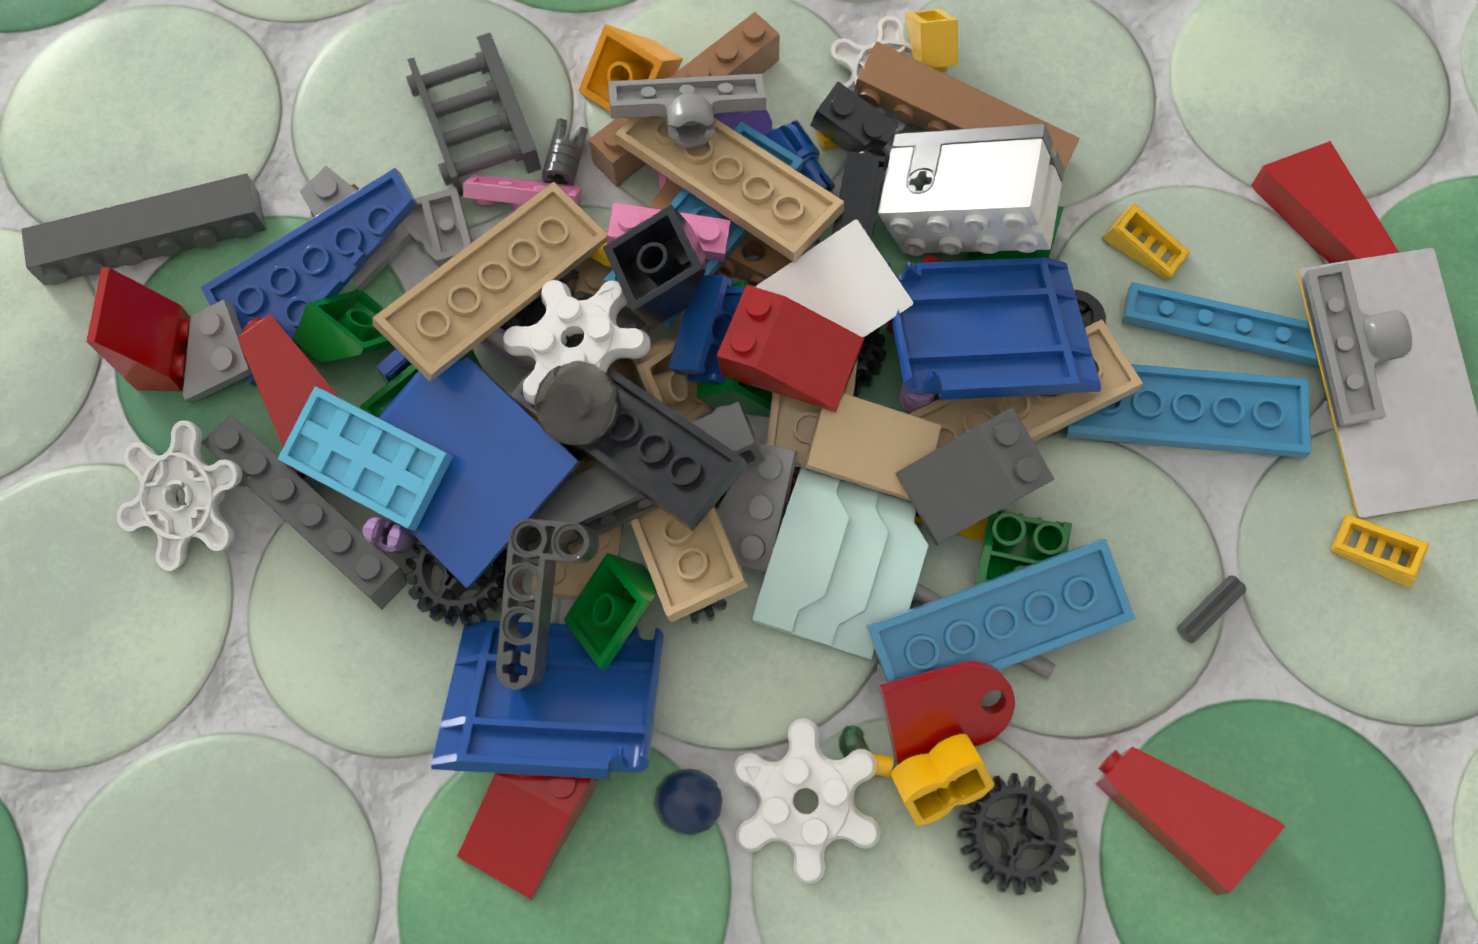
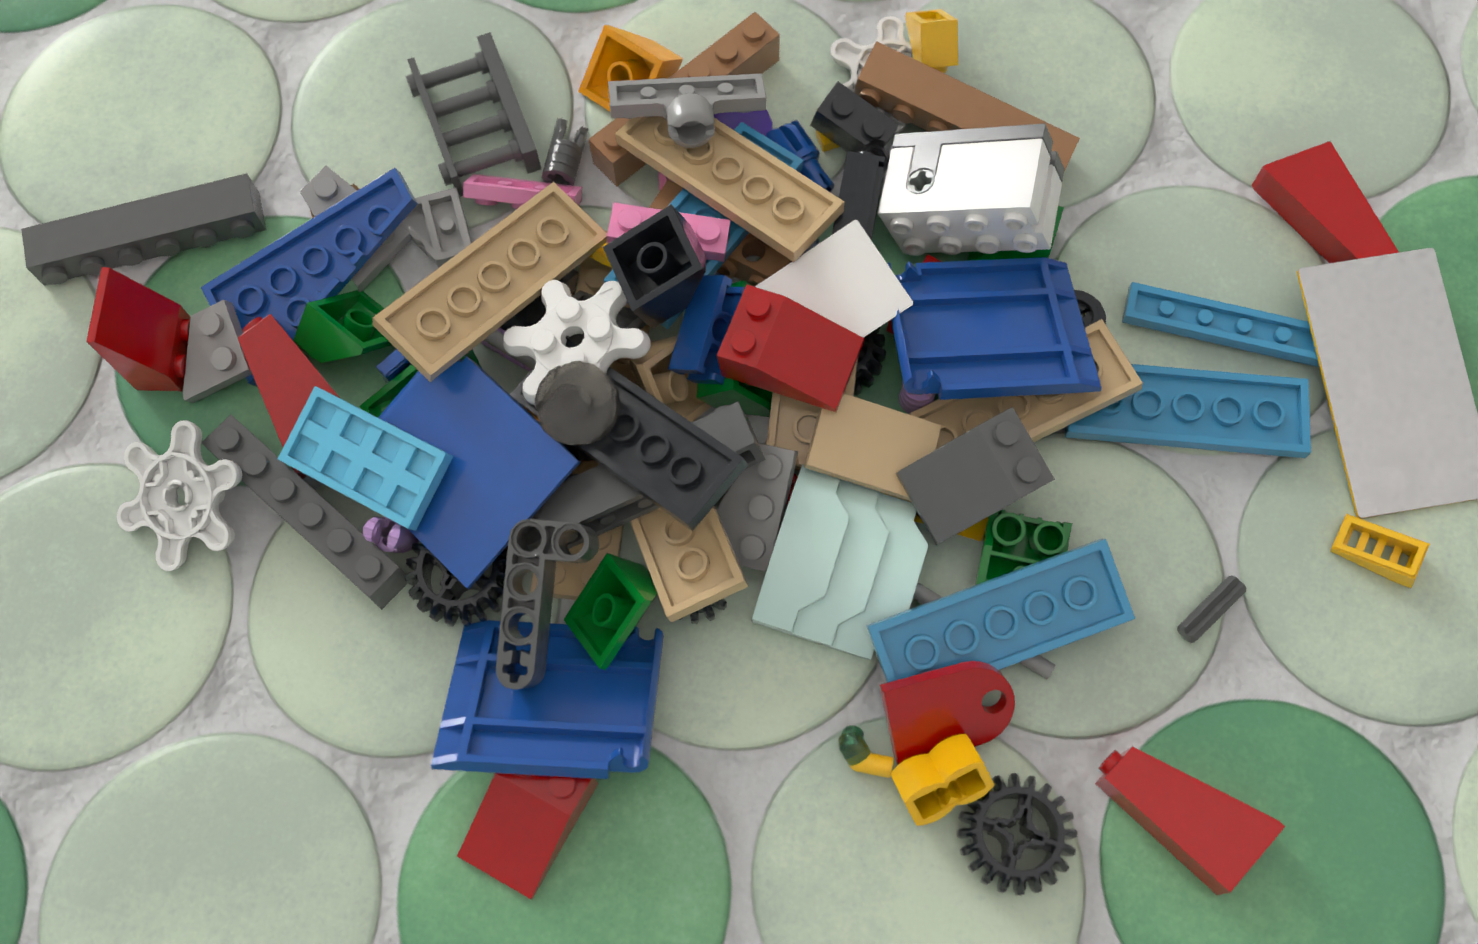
dark blue hair [653,768,723,836] -> none
white plate [733,718,881,884] -> none
yellow slope [1102,203,1190,281] -> none
light grey plate [1304,262,1412,427] -> none

